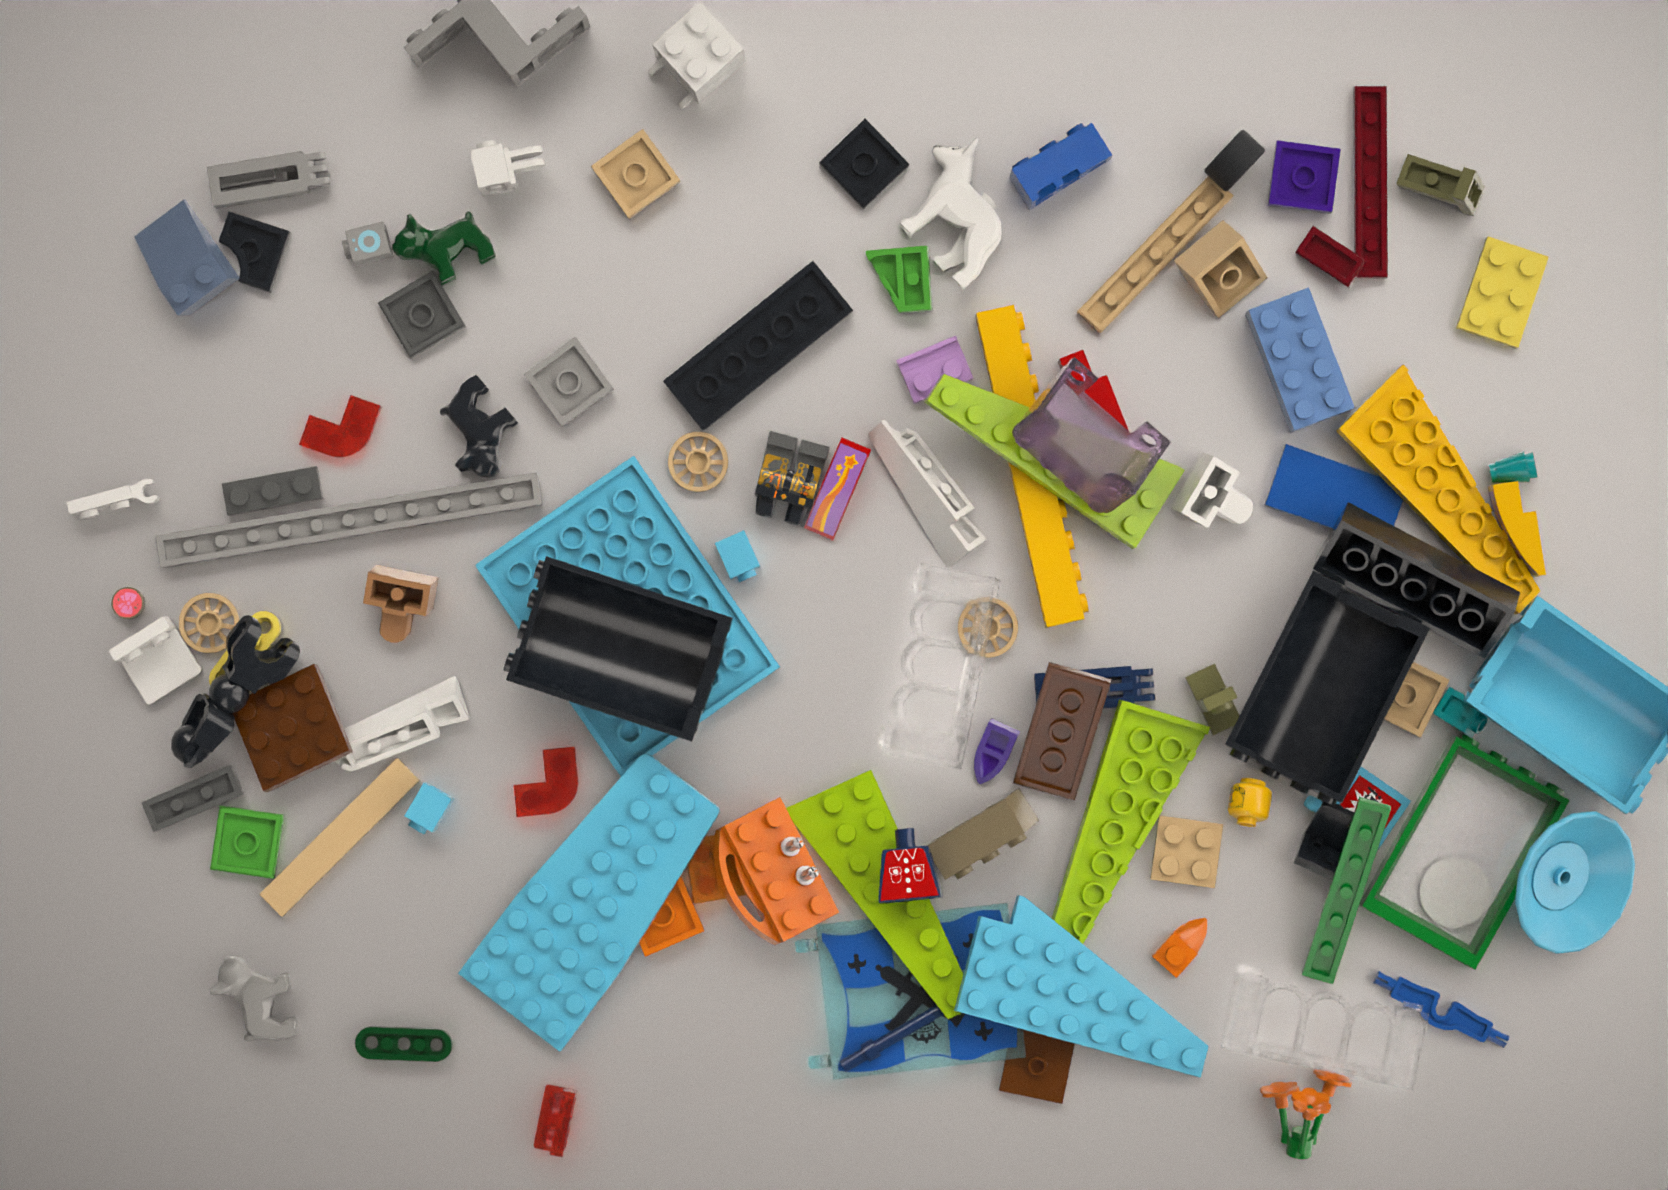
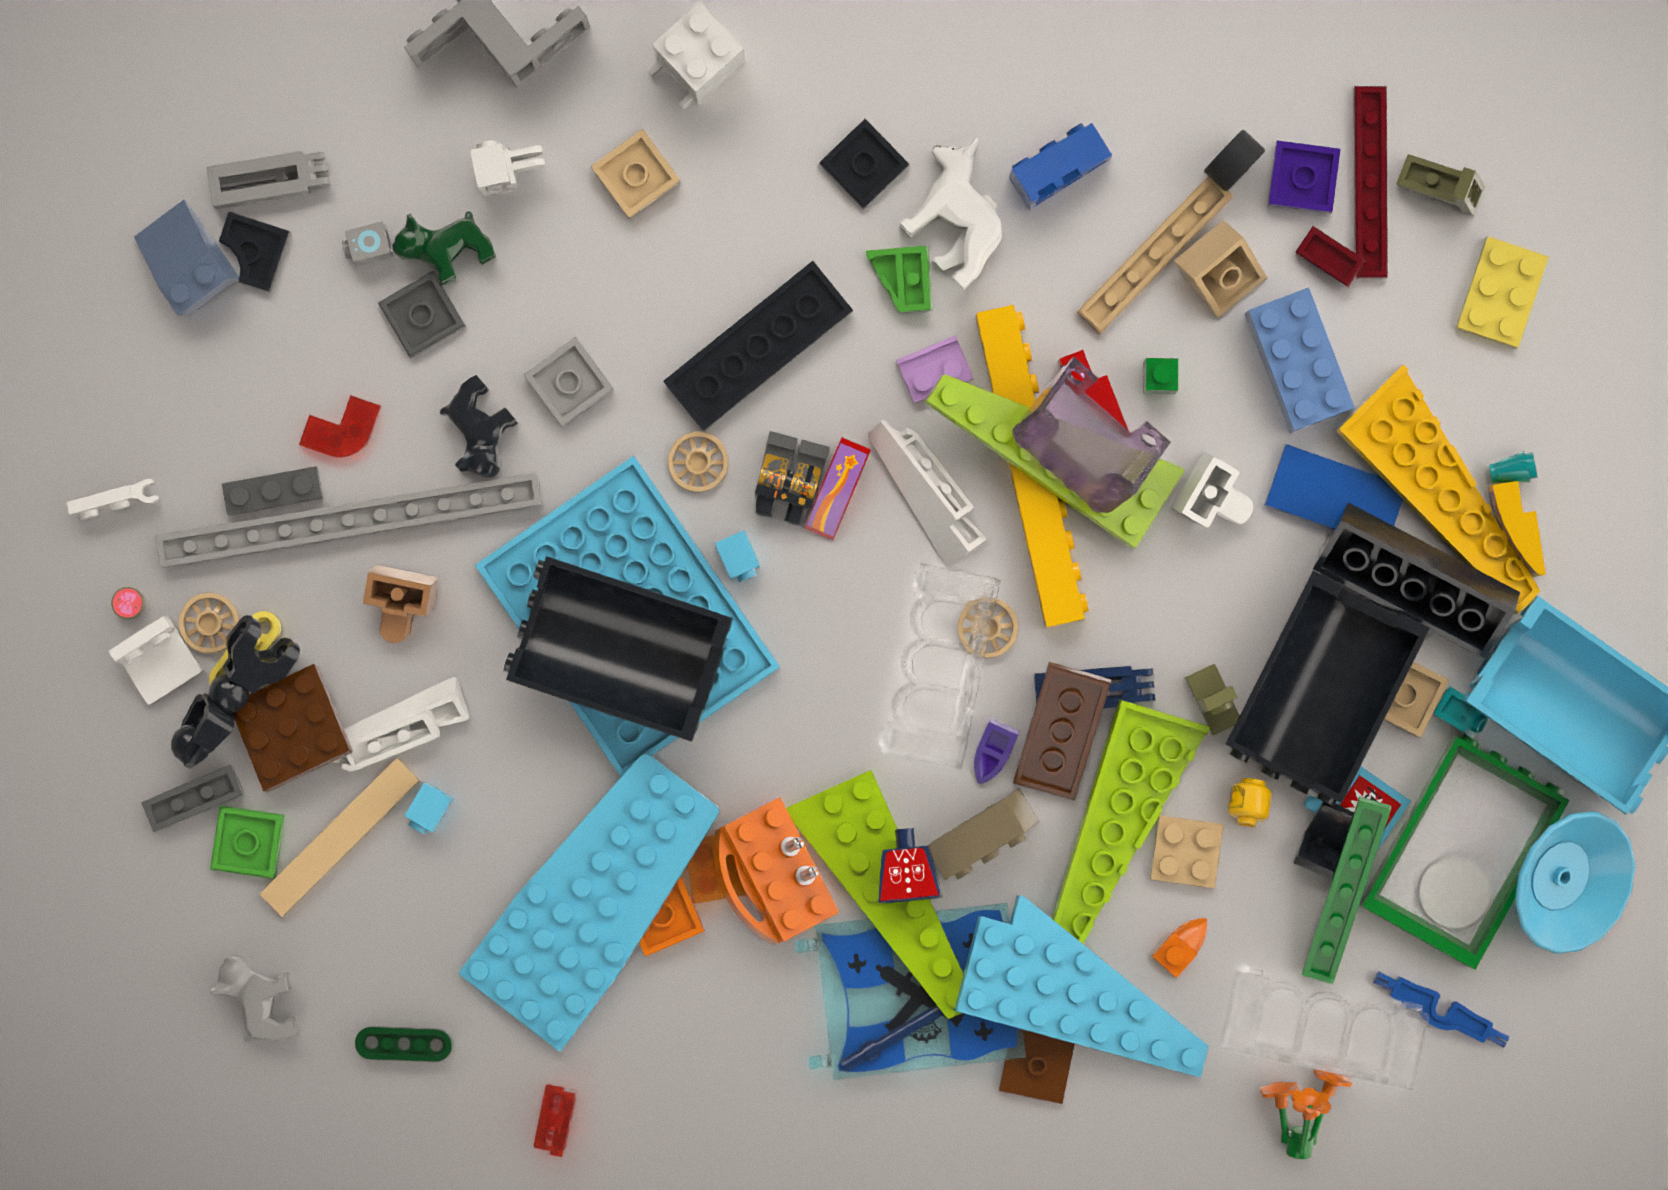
clear red plate [514,747,579,817] -> none
none -> green brick [1143,358,1178,394]

